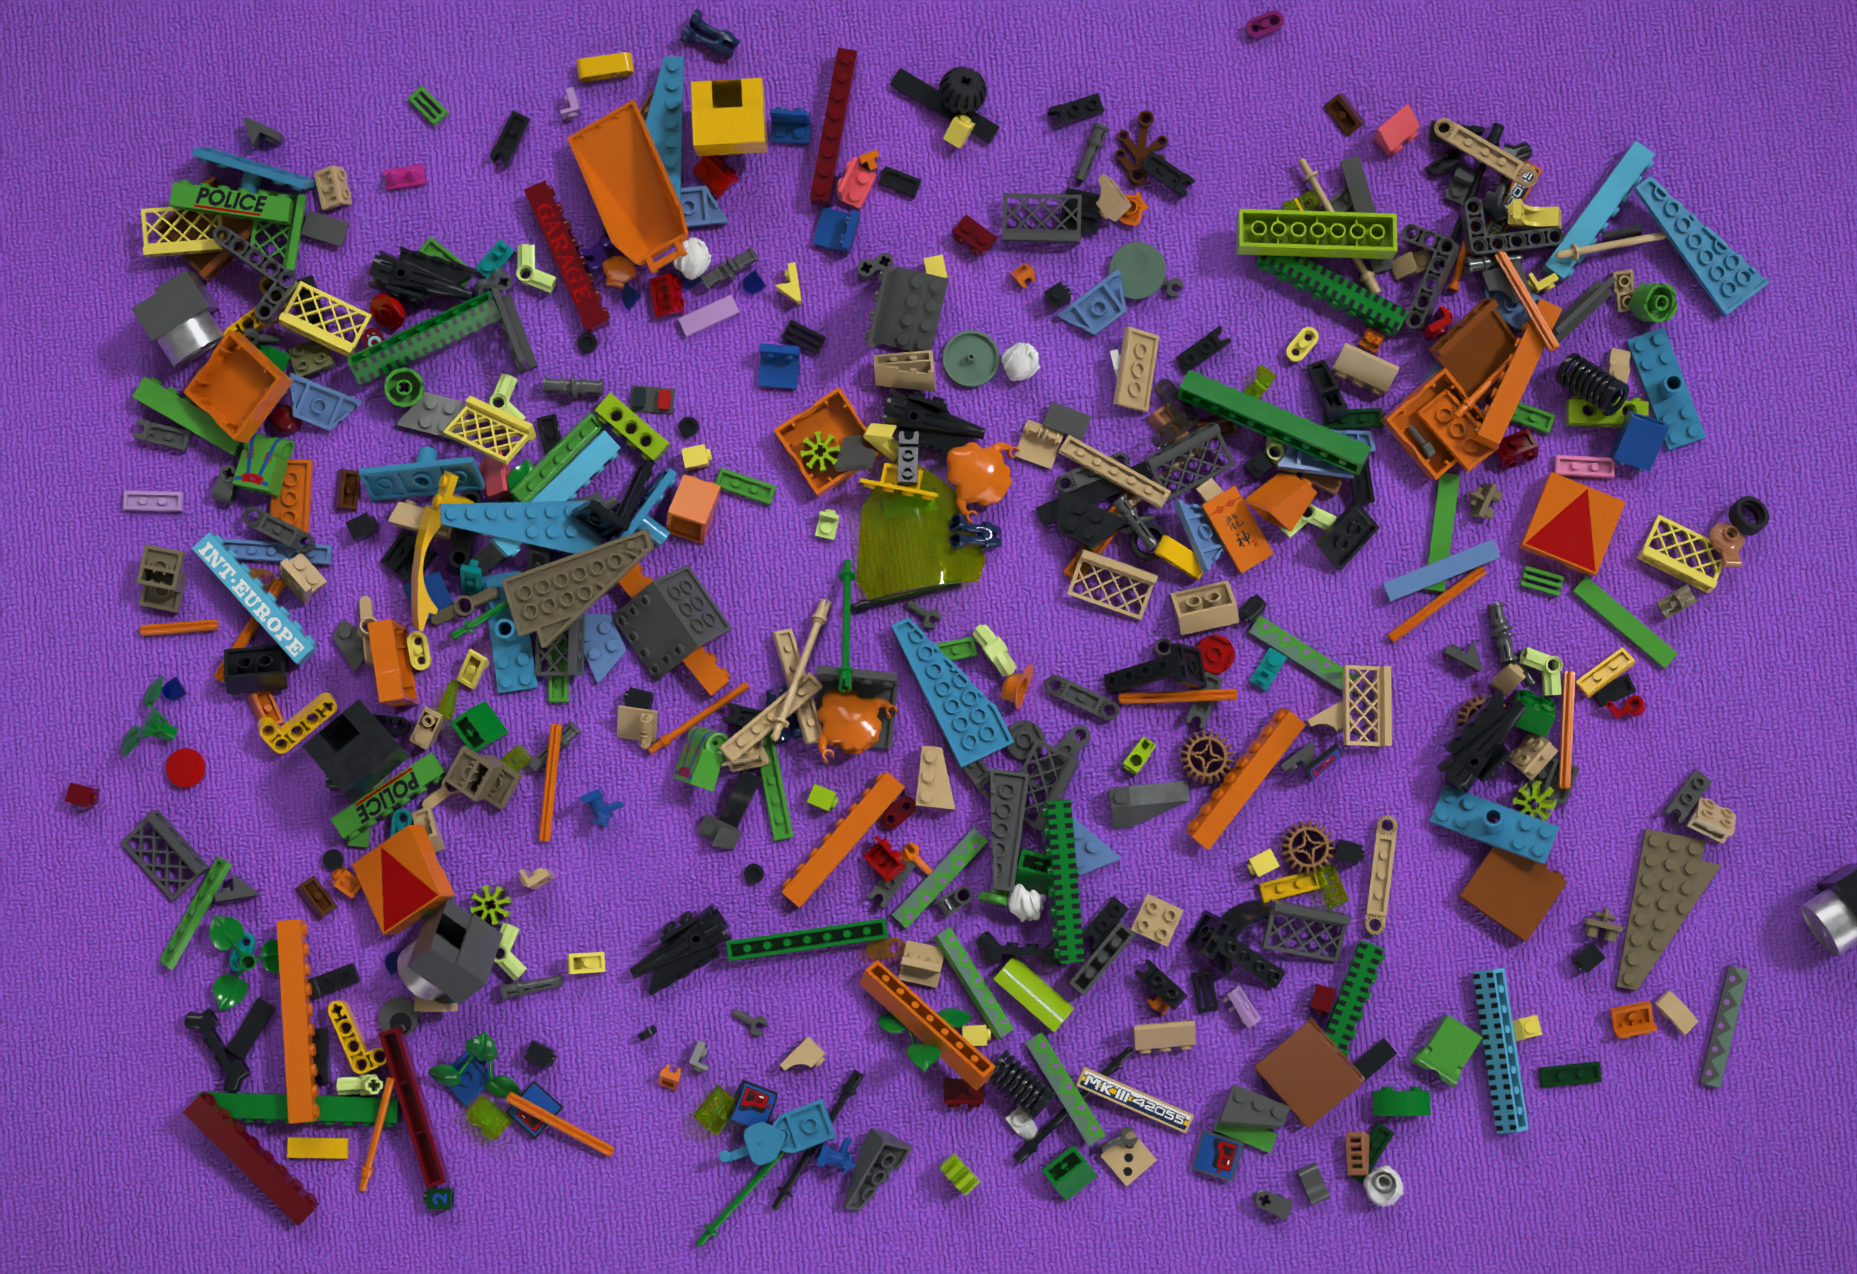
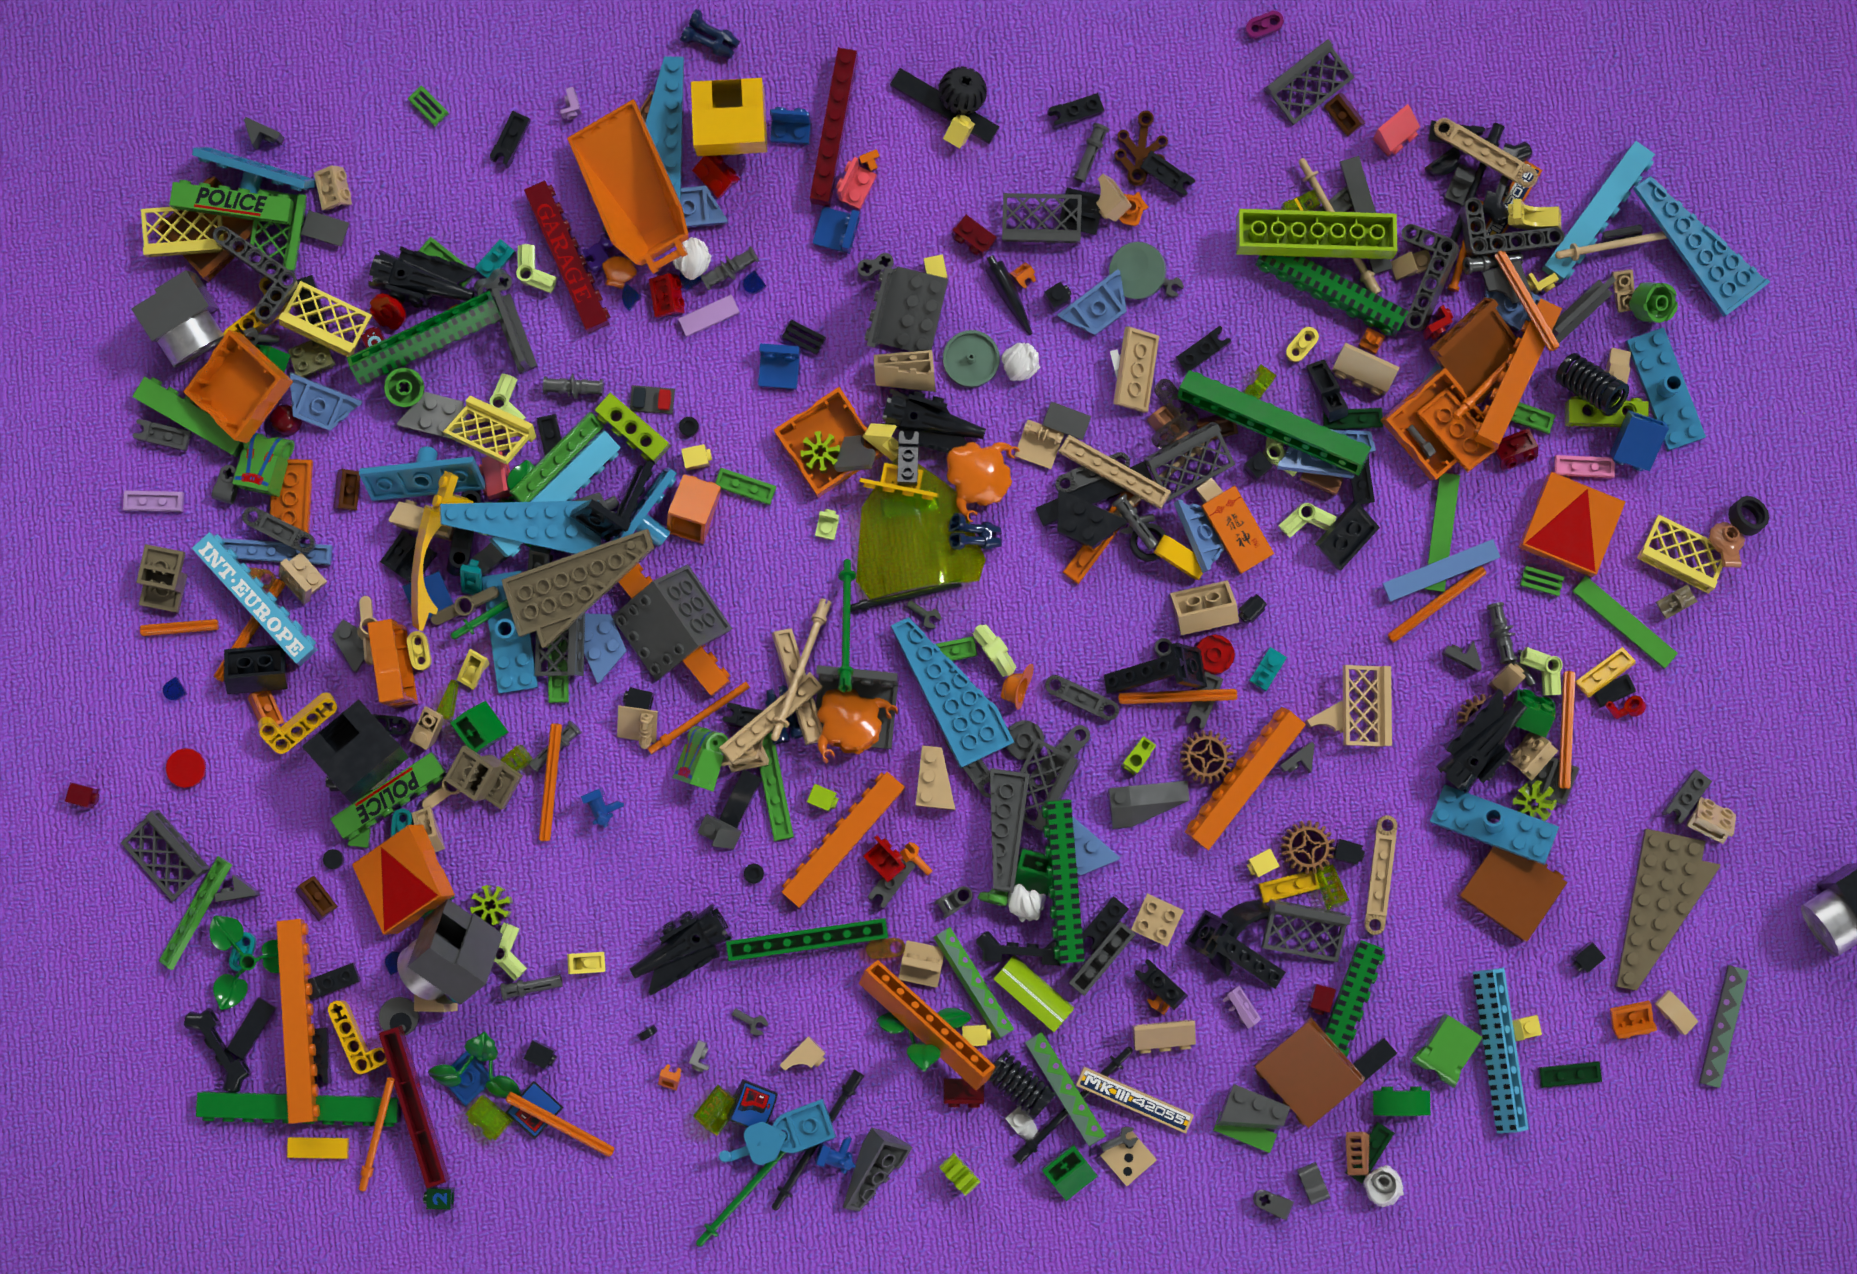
green plant [120,675,178,758] -> none
dark red brick [183,1091,319,1226] -> none
orange bracket [330,865,362,898] -> none
yellowish green piece [337,1074,383,1096] -> none
black brick [345,512,379,543] -> none
dark pink tile [384,164,427,191] -> none
tan bracket [519,867,556,890] -> none
yellow beam [576,52,634,82] -> none
black tile [577,333,598,353] -> none
light yellow slope [775,262,802,305] -> none
black tile [878,166,922,199] -> none
dark red plate [881,796,916,829] -> none
tile [892,828,988,929] -> none
tan fence [1066,548,1158,620] -> none
black tile [1192,970,1218,1013] -> none
slope [1192,1130,1244,1182] -> none
orange slope [1244,472,1317,532] -> none
tile [1248,616,1359,696] -> none
slope [1303,743,1342,782] -> none
dark tan hips [1468,483,1503,519] -> none
dark tan hips [1583,907,1623,942] -> none
none -> black piece [986,255,1033,336]
none -> dark grey fence [1264,39,1355,125]

